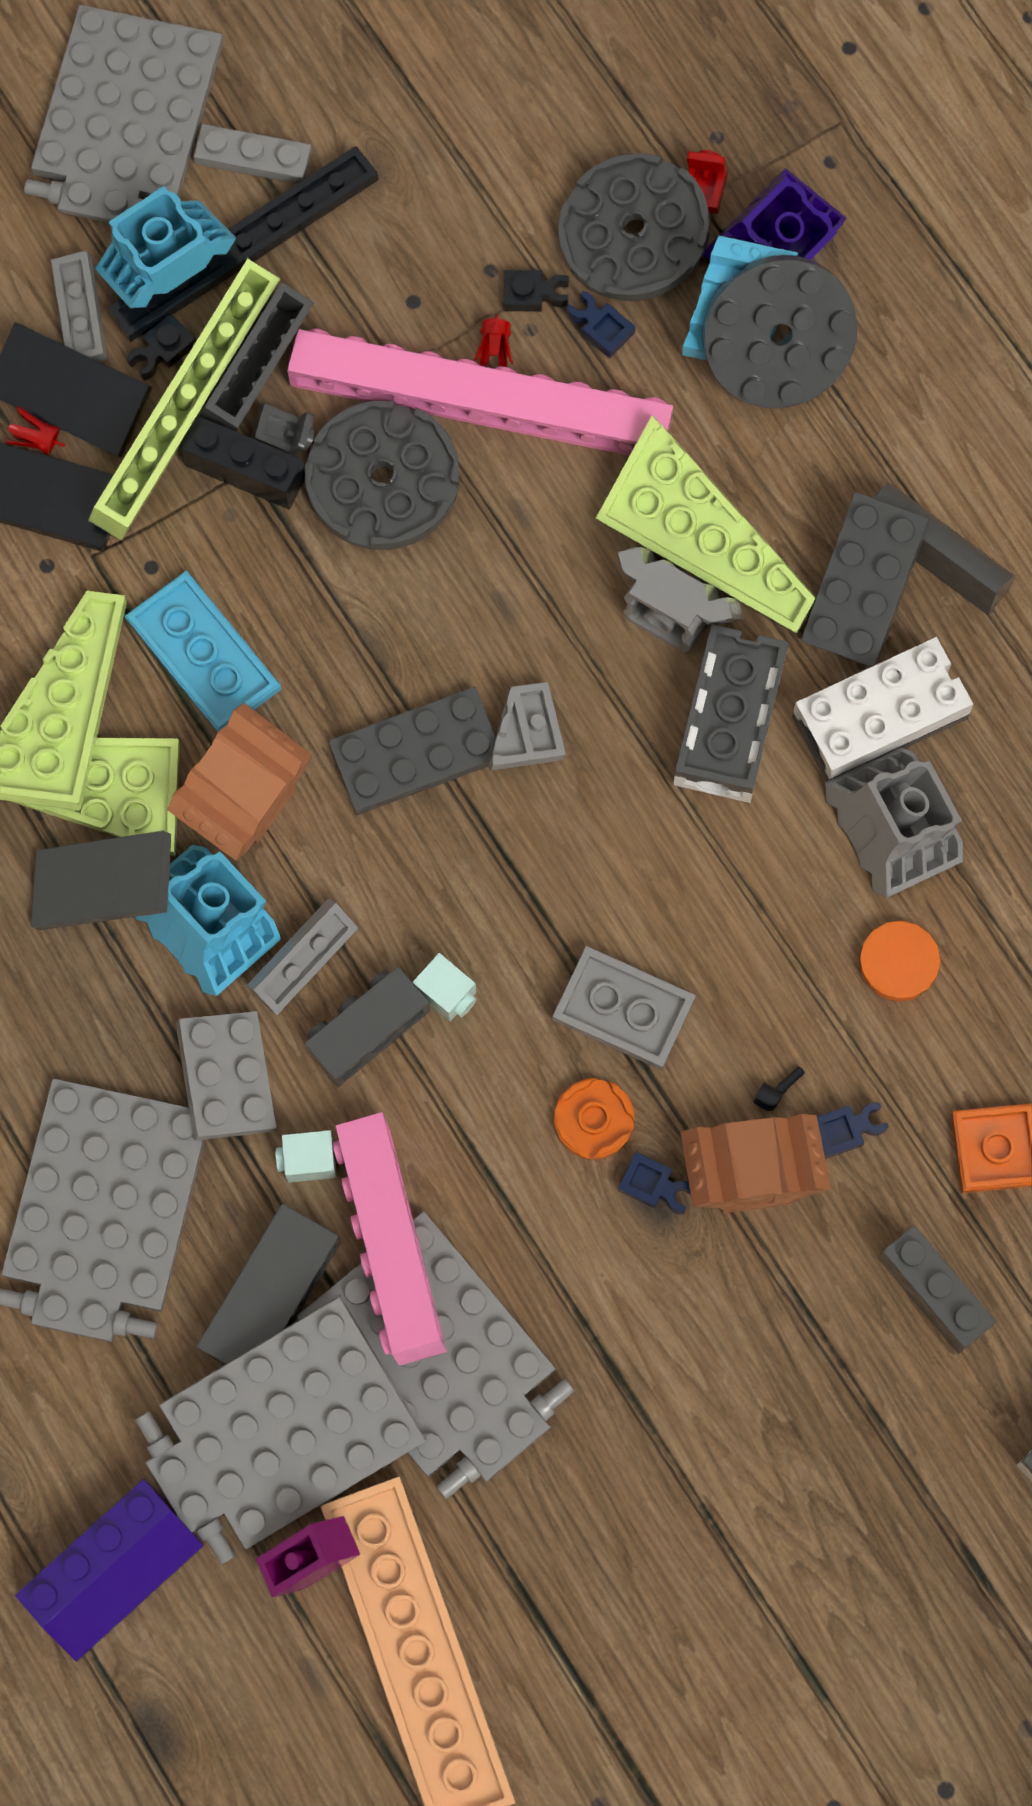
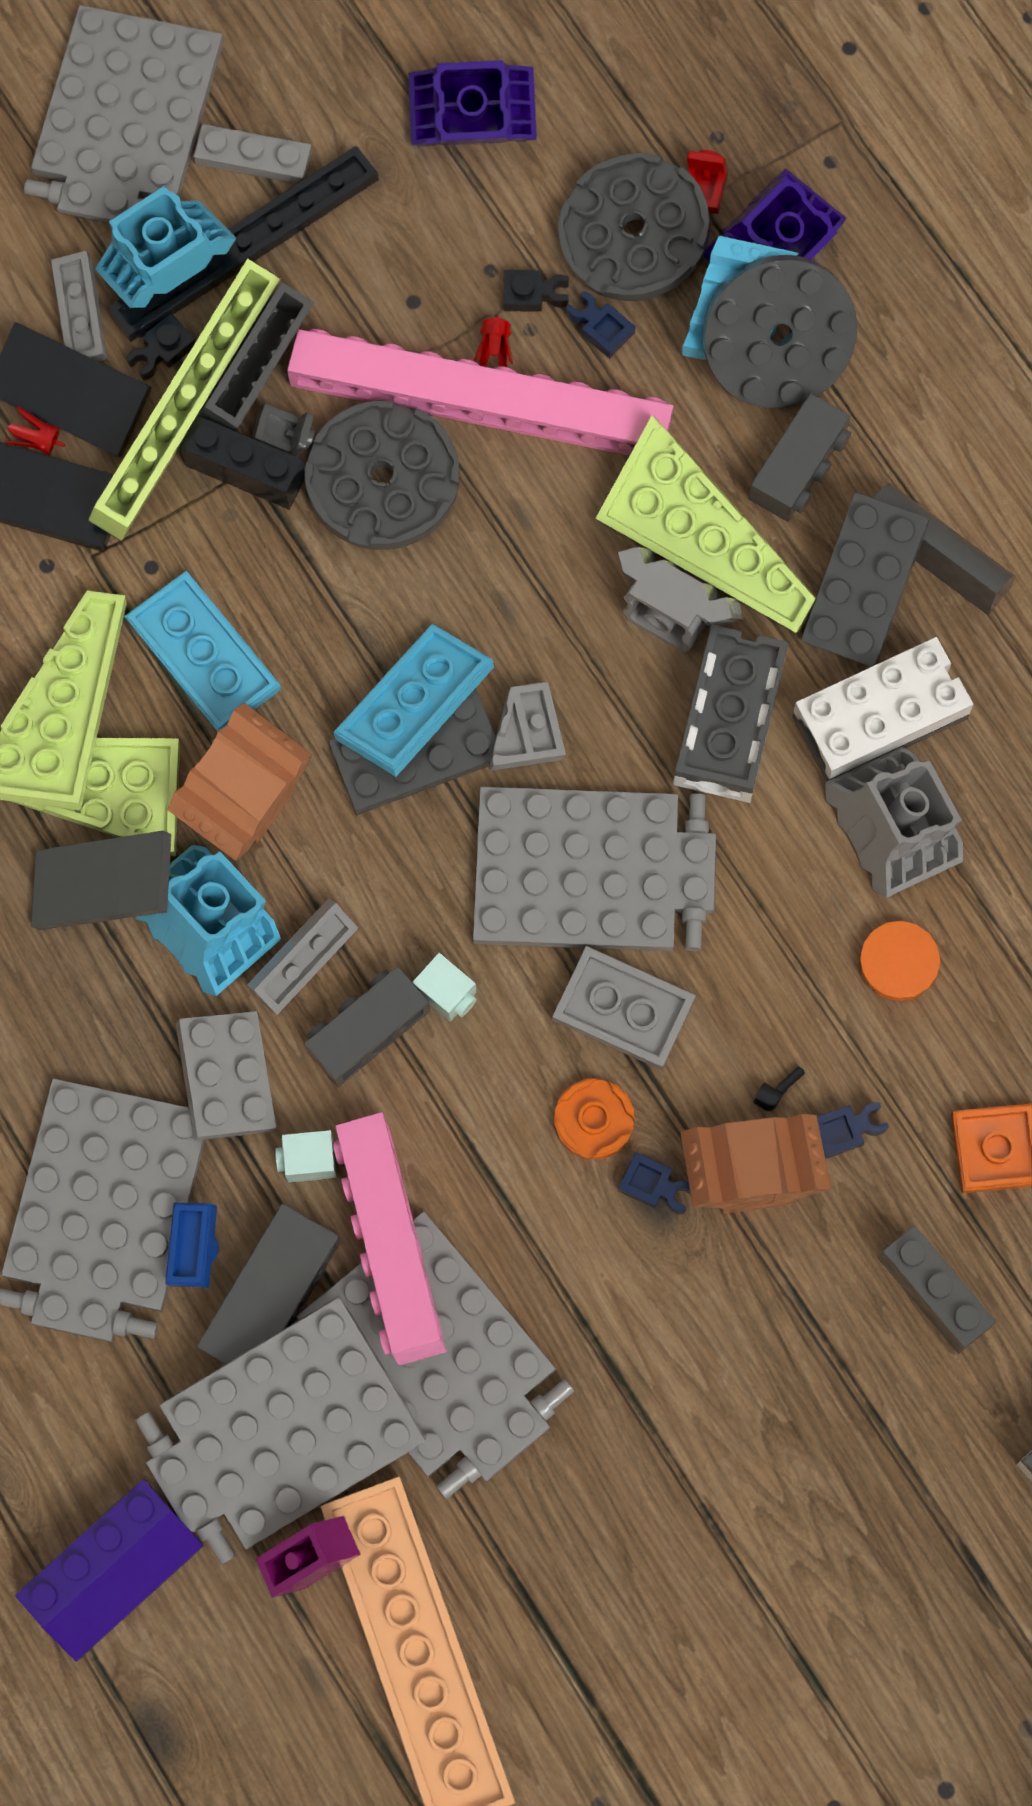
none -> blue tile [165,1203,219,1288]
none -> medium azure tile [333,624,494,777]
none -> dark purple slope [408,60,537,146]
none -> light grey plate [473,787,717,952]
none -> dark grey brick [749,393,852,522]

